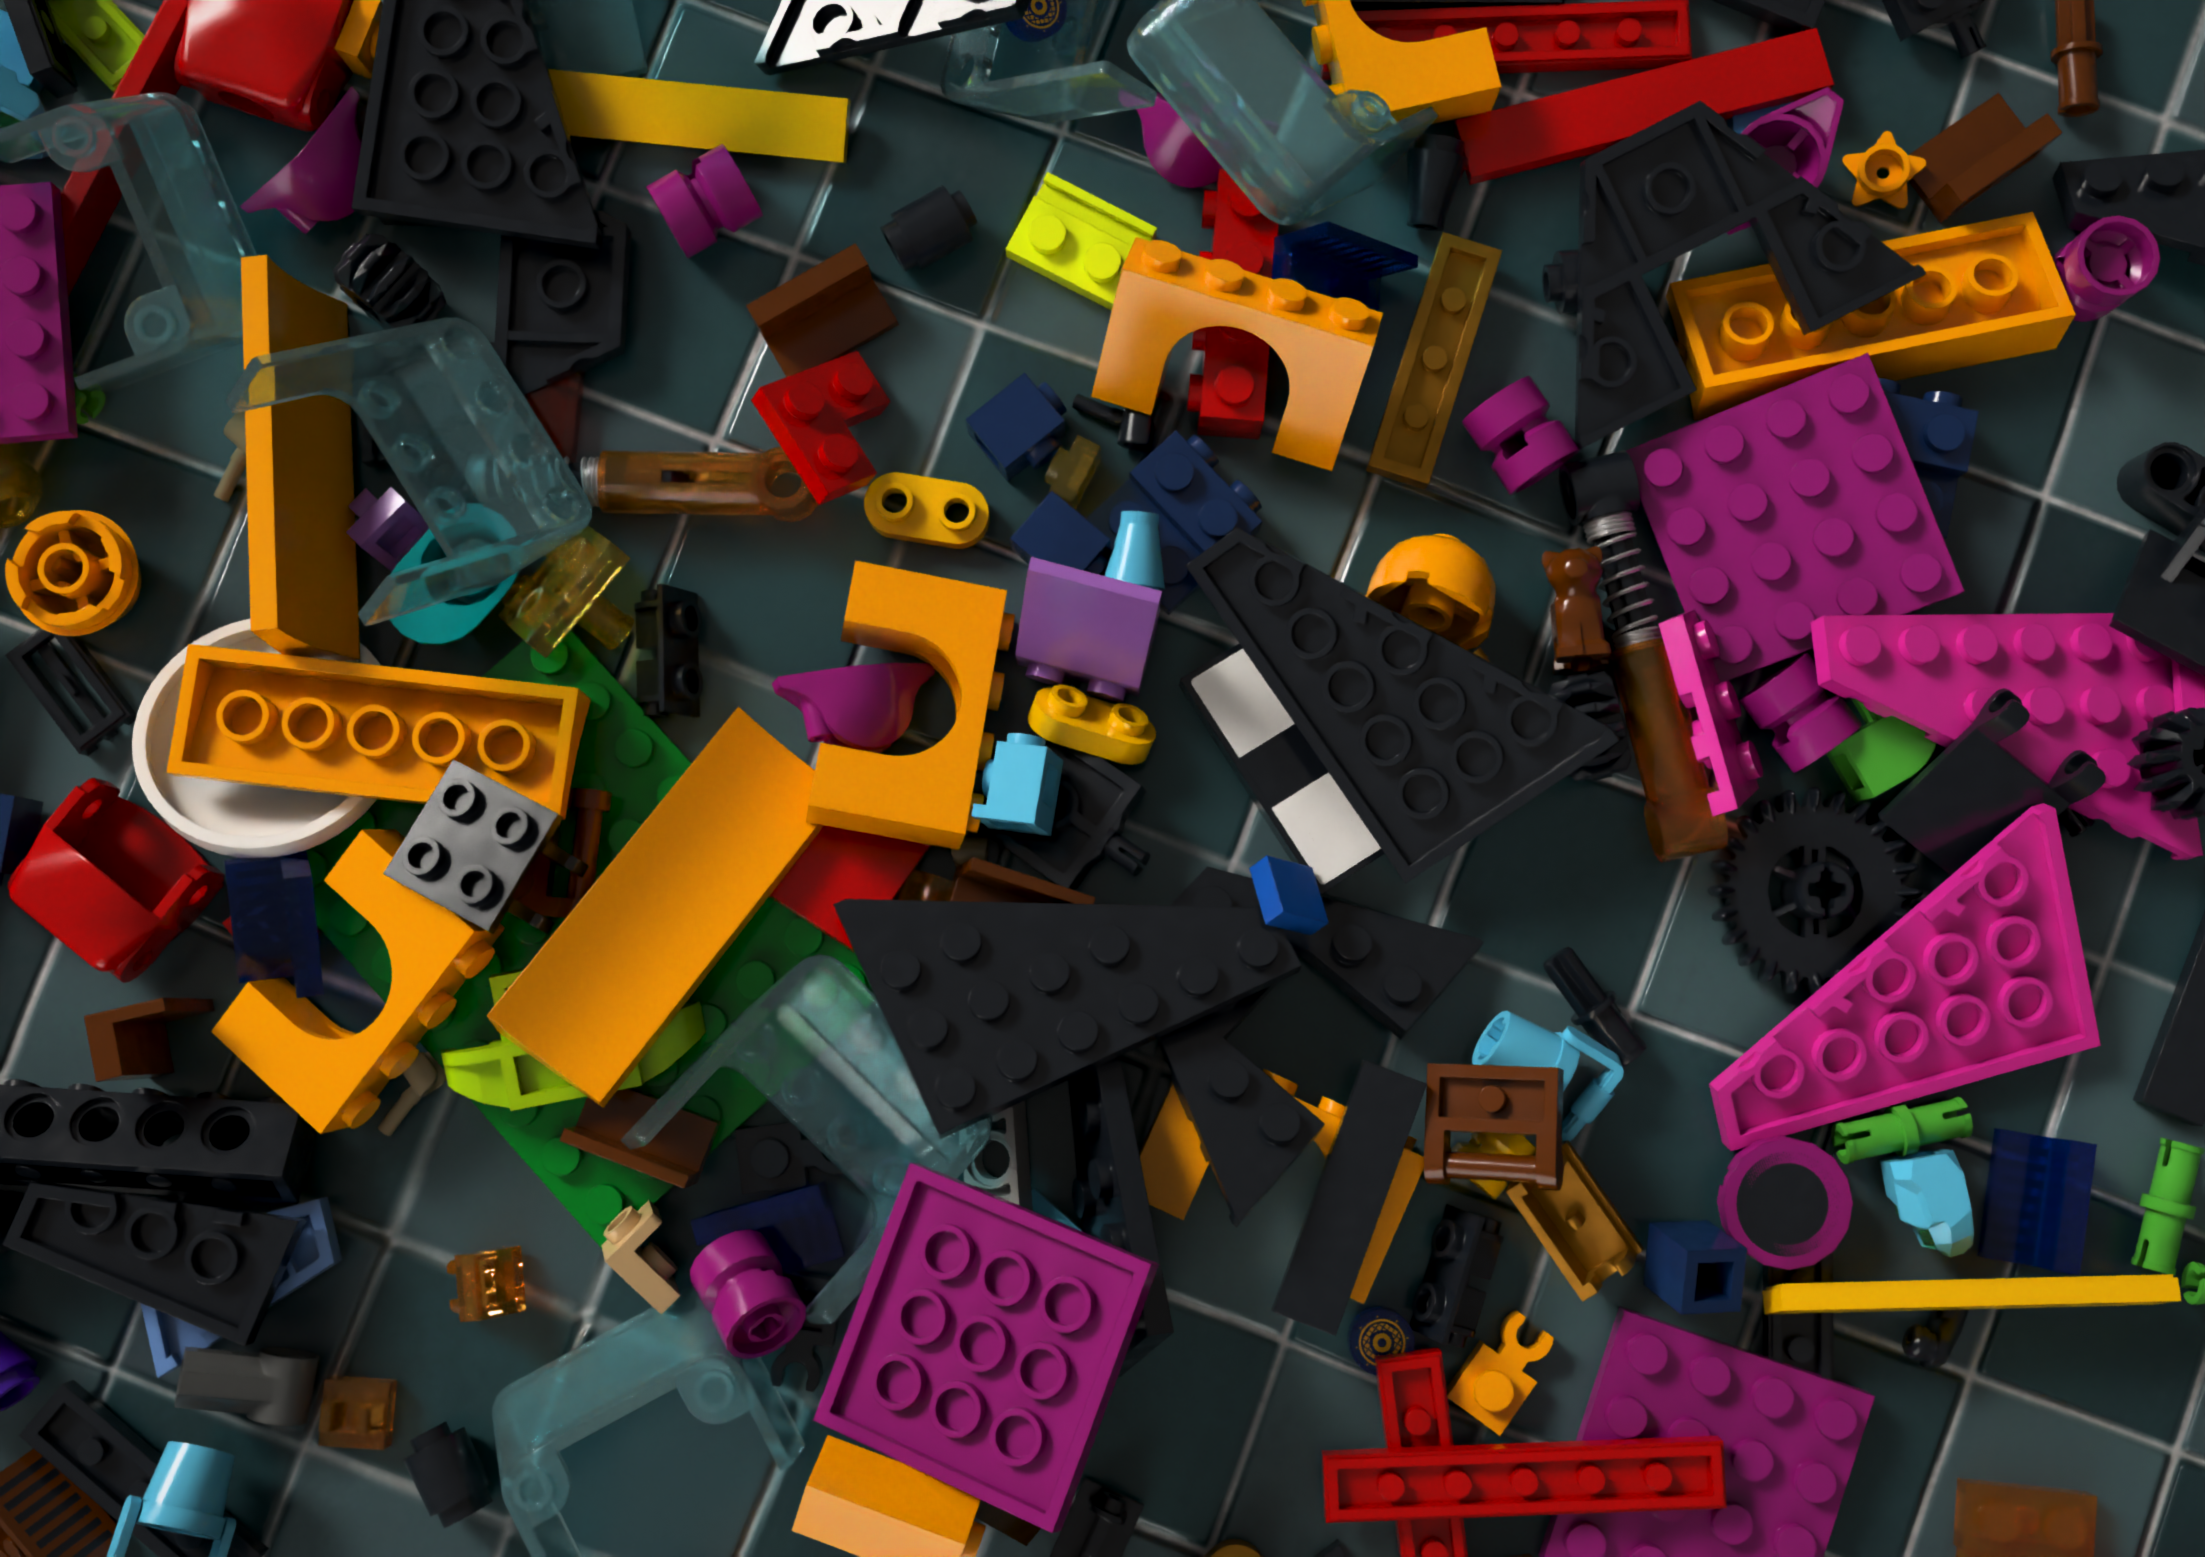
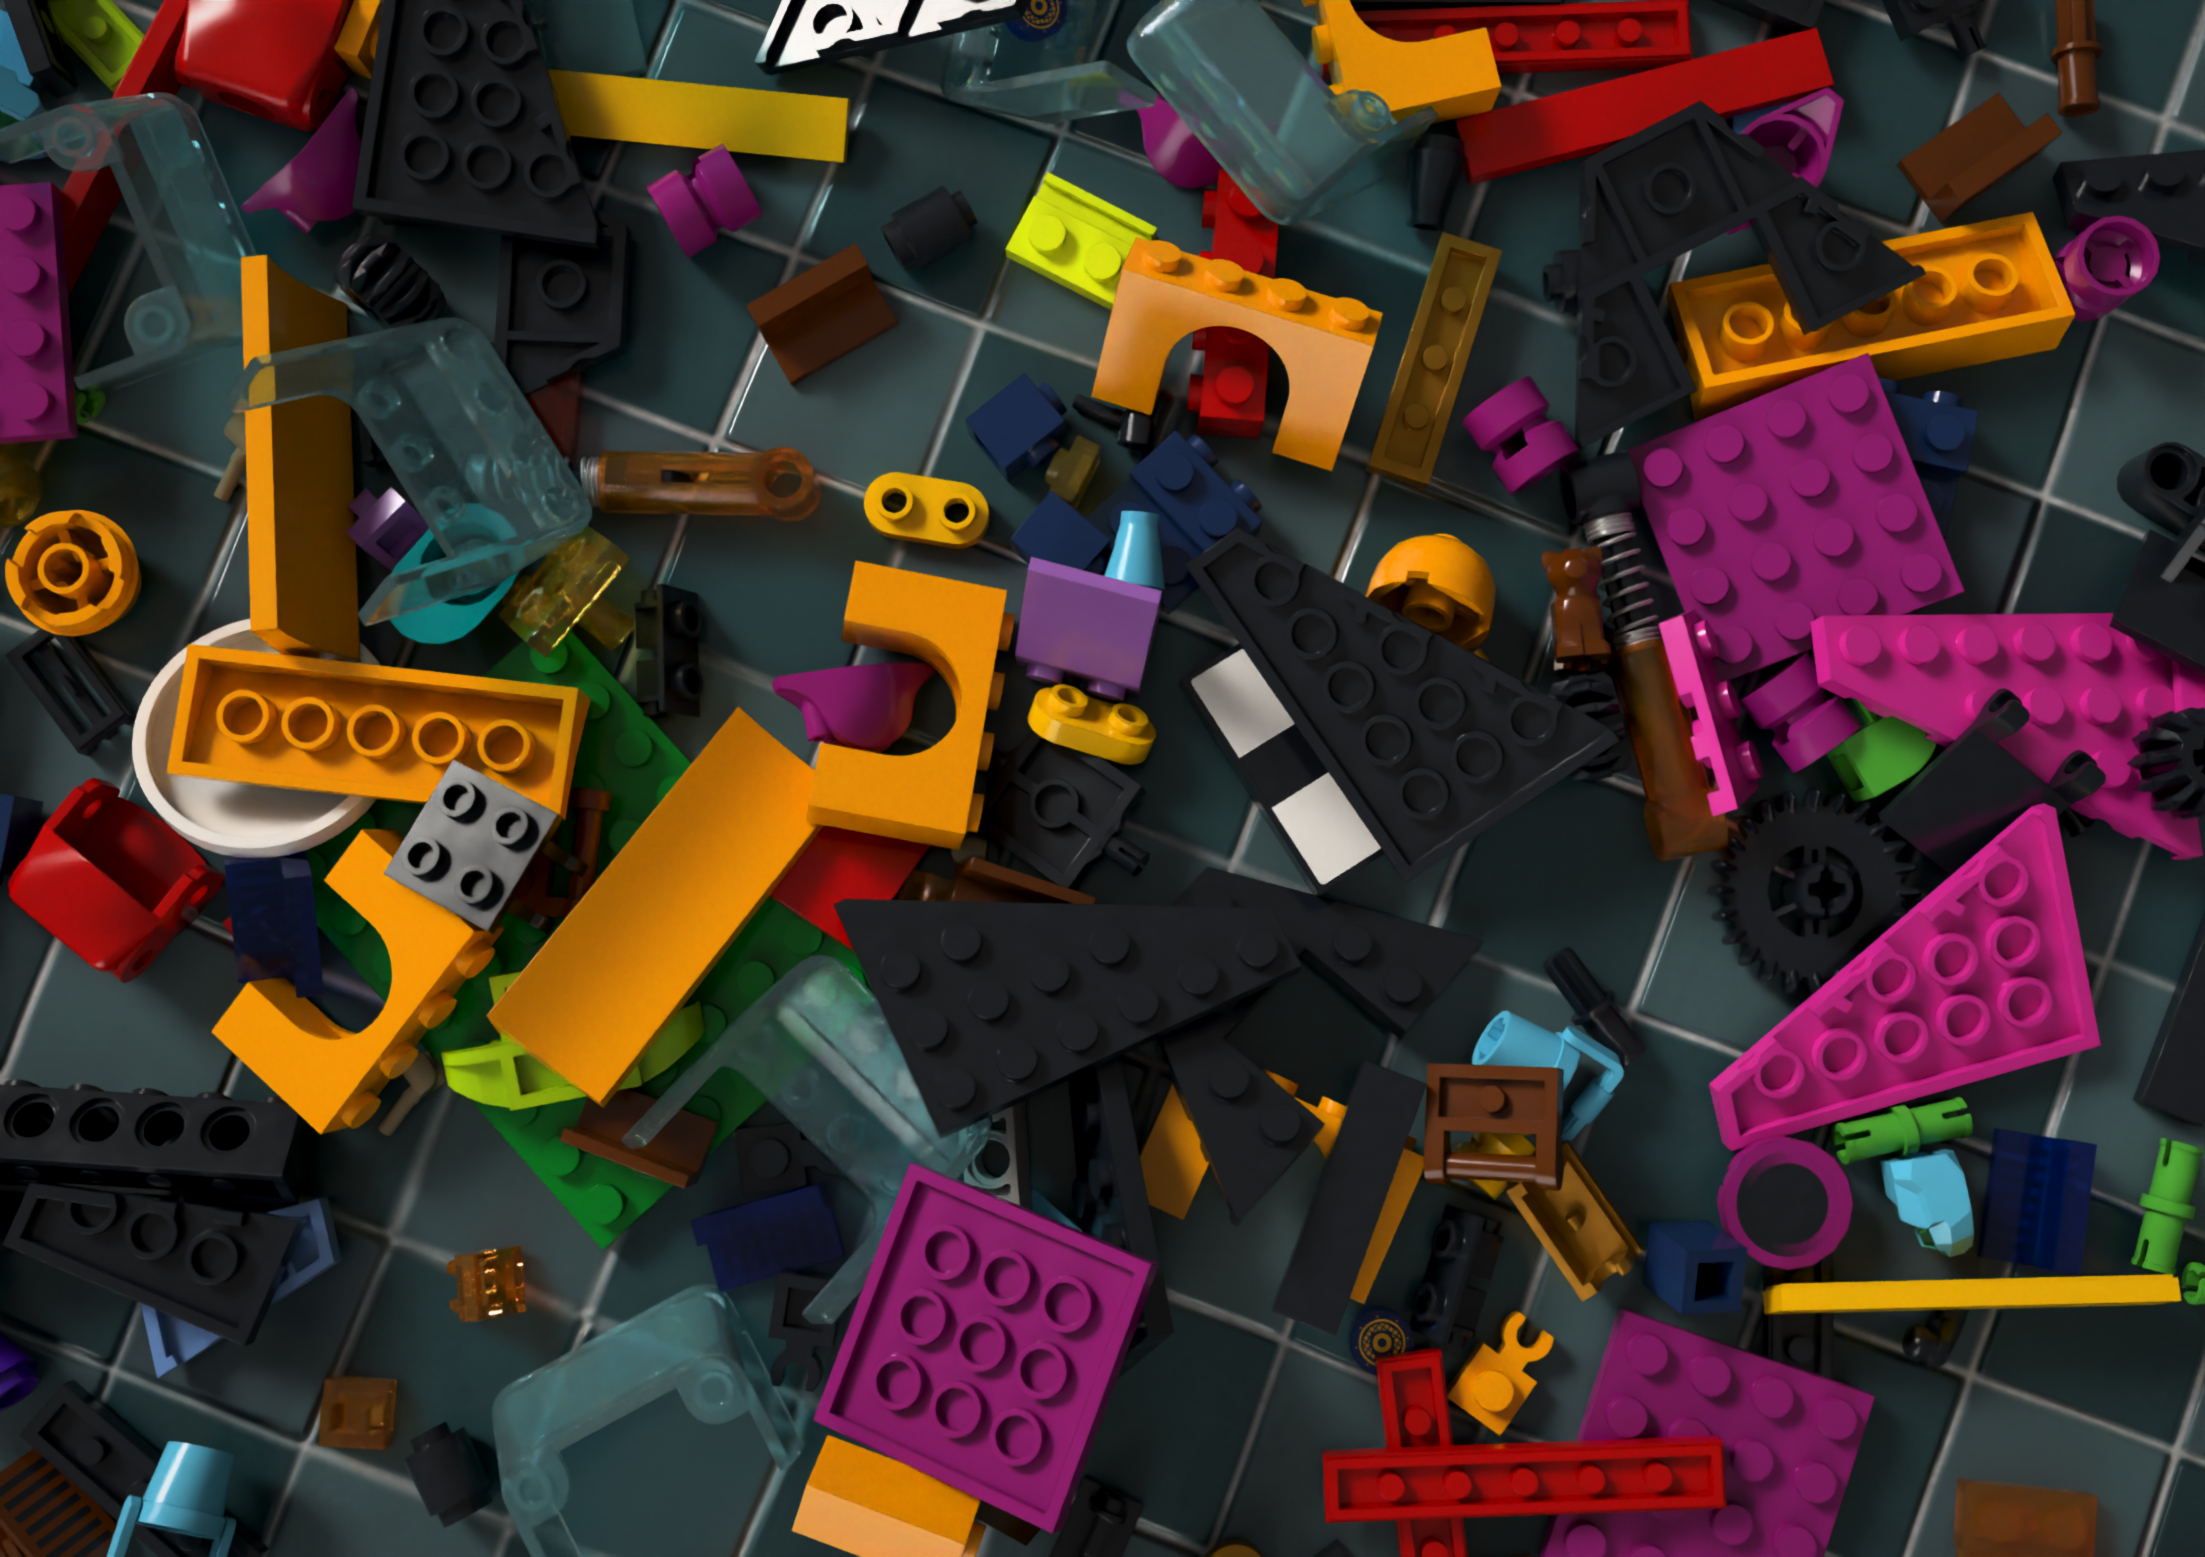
reddish brown panel [84,998,215,1082] -> none
dark grey piece [174,1346,320,1426] -> none
tan bracket [601,1200,681,1315] -> none
magenta wheel [690,1229,806,1359] -> none
red plate [751,351,891,505] -> none
medium azure brick [972,733,1063,836] -> none
blue tile [1249,855,1329,935] -> none
clear blue panel [1271,221,1418,311] -> none
light orange plate [1842,131,1926,209] -> none

